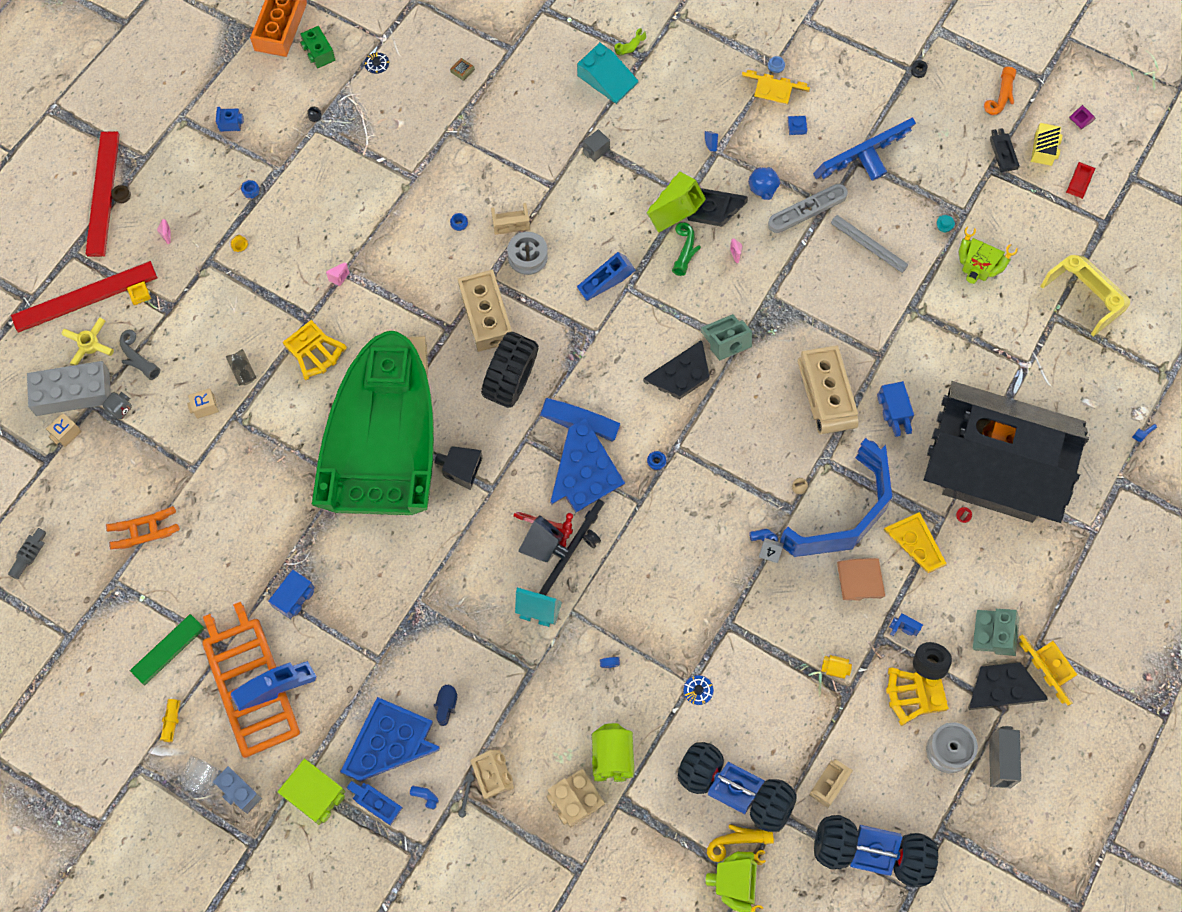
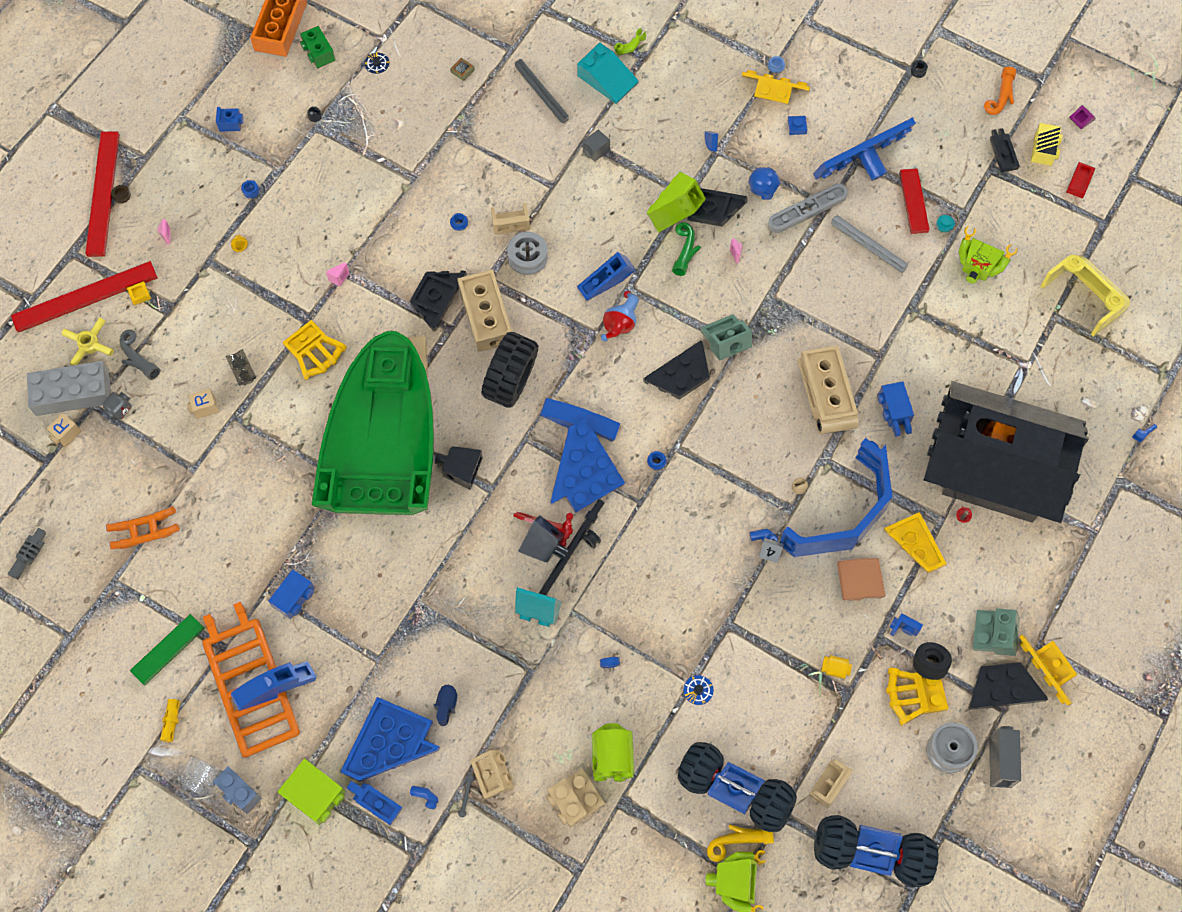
none -> black wing [409,270,467,332]
none -> dark grey axle [515,59,569,123]
none -> red piece [601,291,639,342]
none -> red tile [899,168,930,234]

